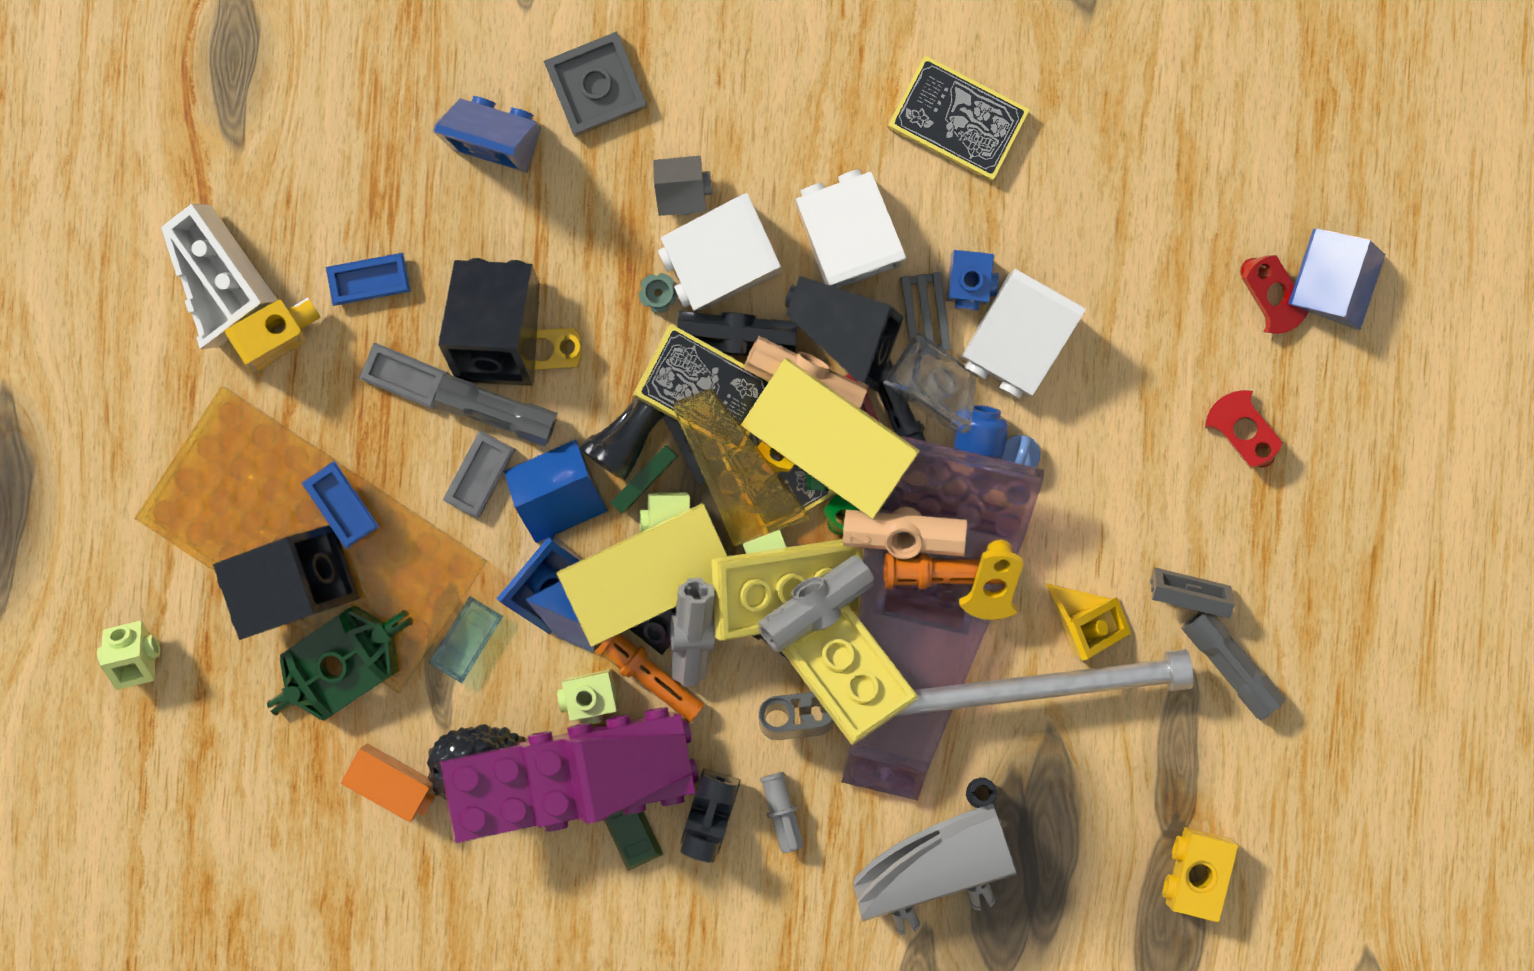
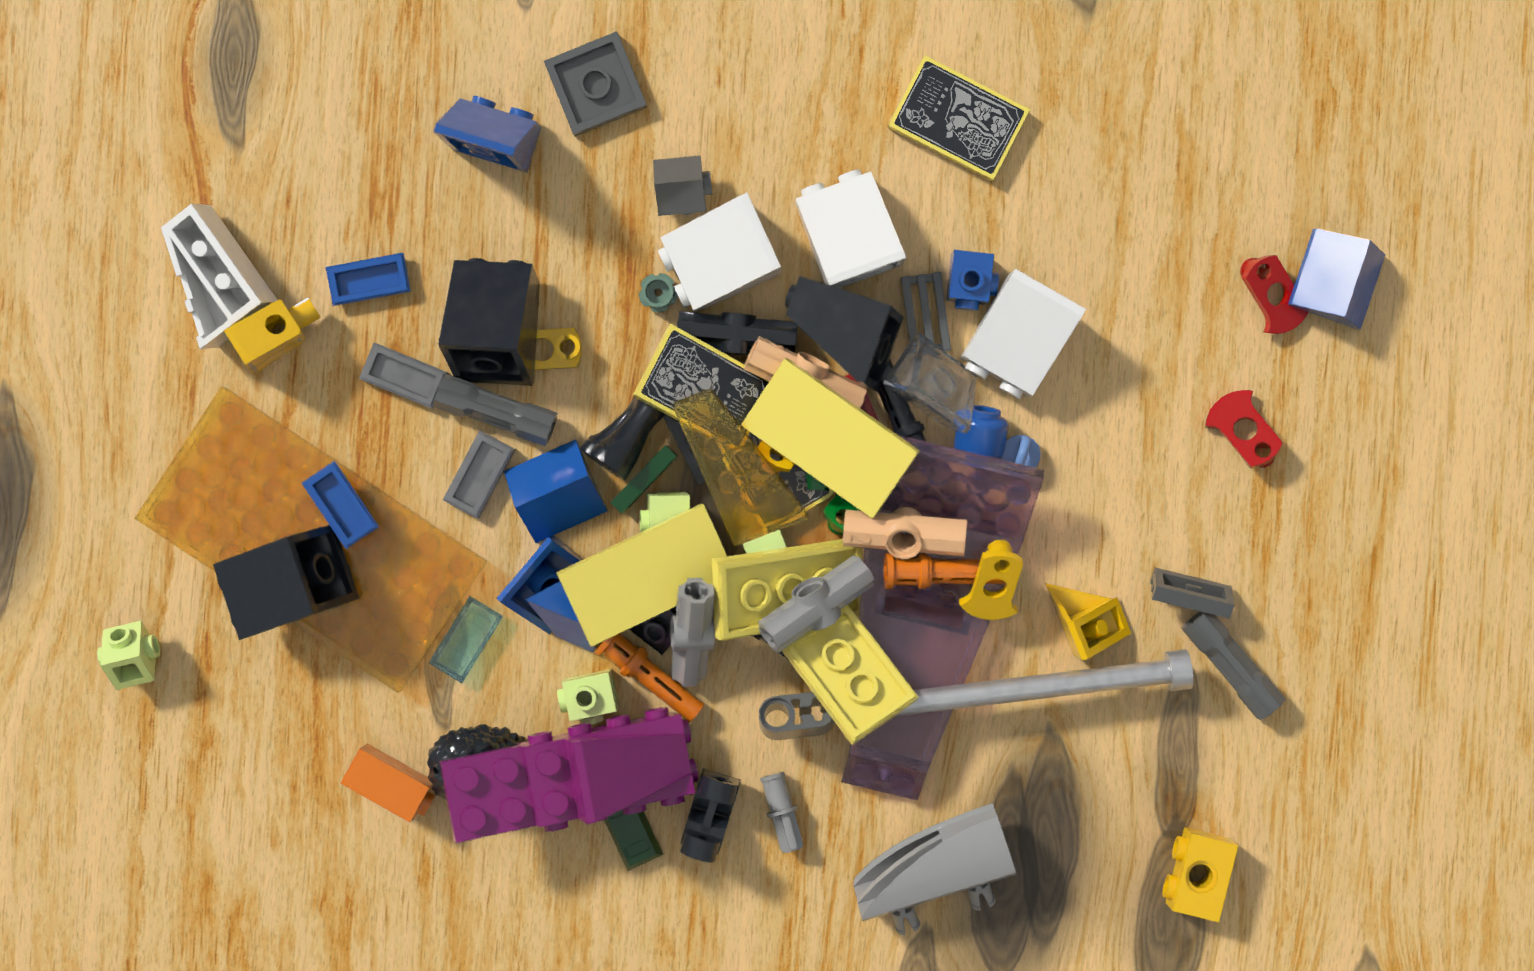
dark green plate [267,605,413,721] -> none
black pin [966,778,997,808] -> none

